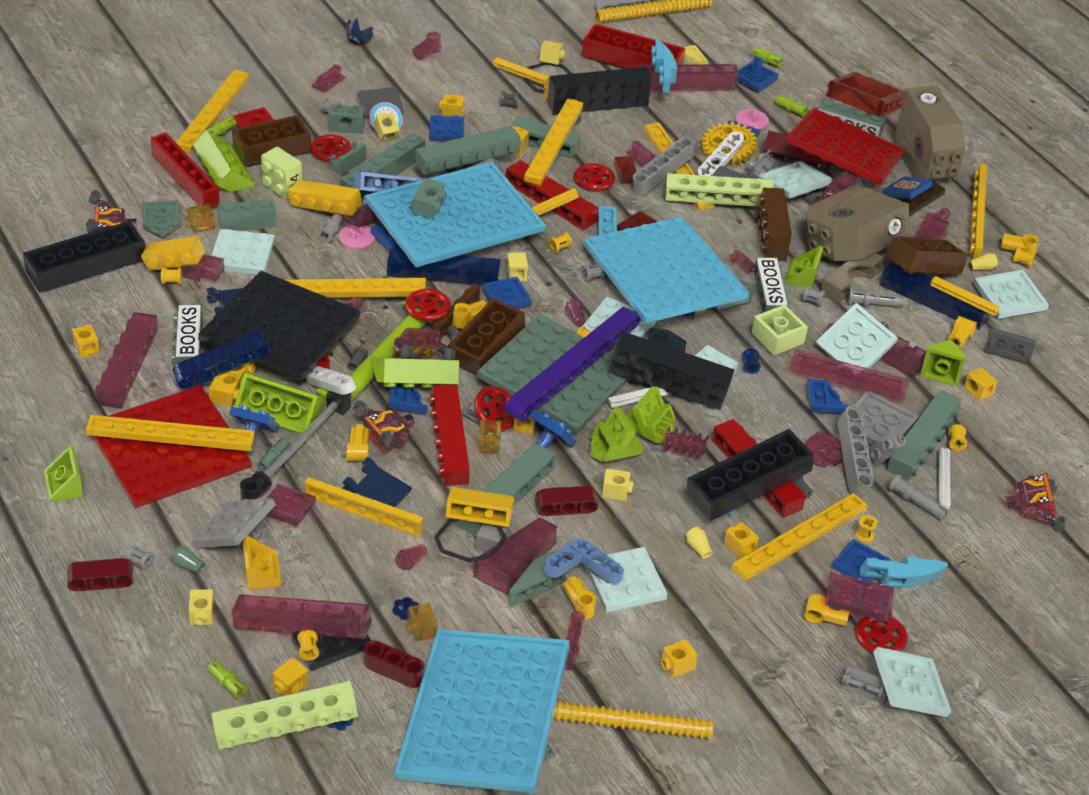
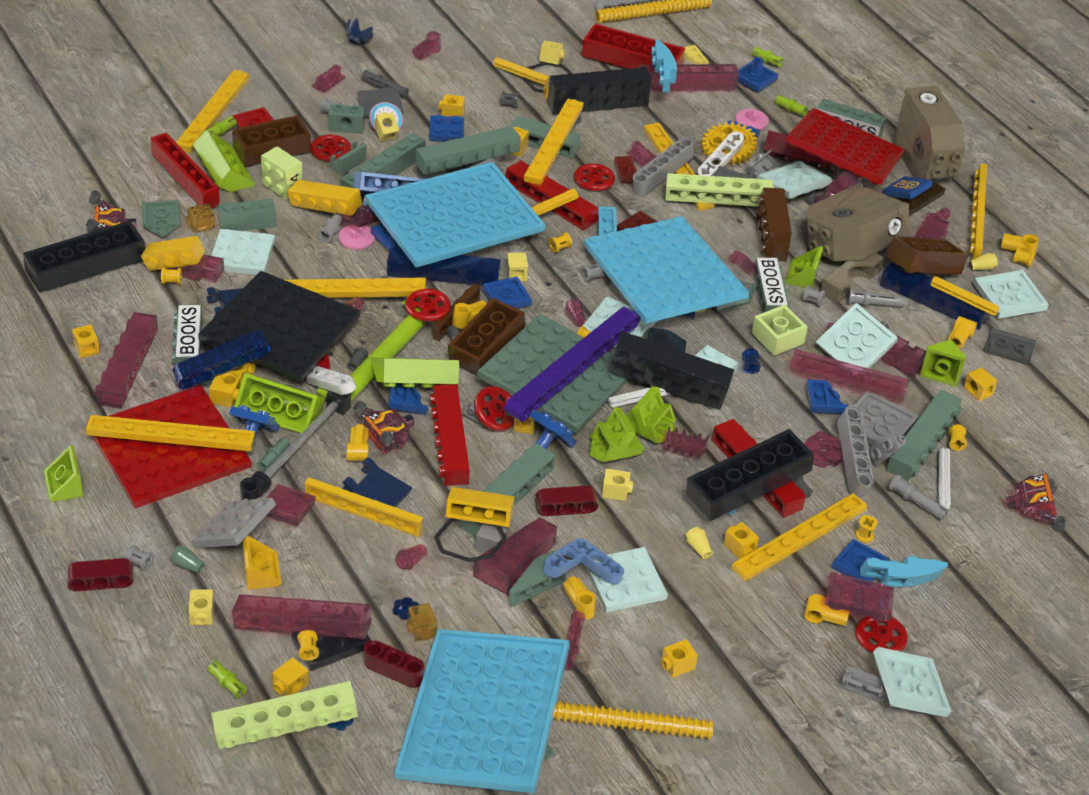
clear pink torso [394,328,456,360] -> none
sand green brick [412,178,447,219] -> none
clear yellow brick [479,421,501,453] -> none
clear red window [826,72,905,117] -> none
none -> dark grey pin [361,70,409,98]

